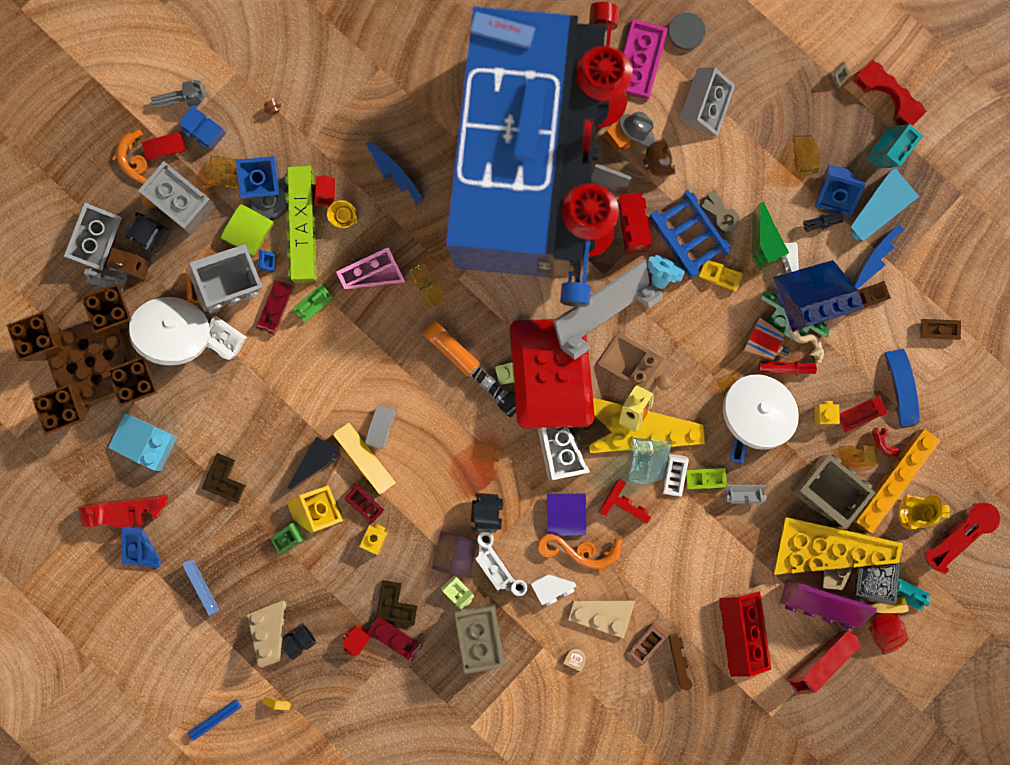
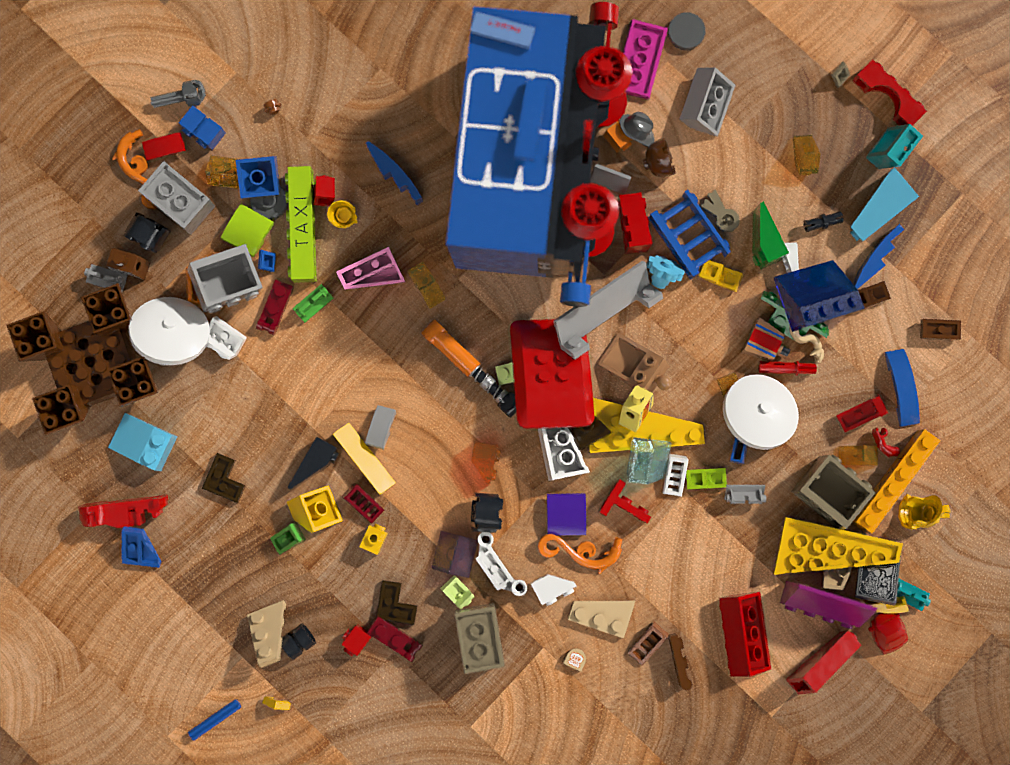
light grey slope [62,203,122,271] -> none
medium blue tile [182,560,219,616] -> none
yellow brick [814,401,840,425] -> none
blue slope [815,164,866,217] -> none
red piece [923,502,1001,574] -> none

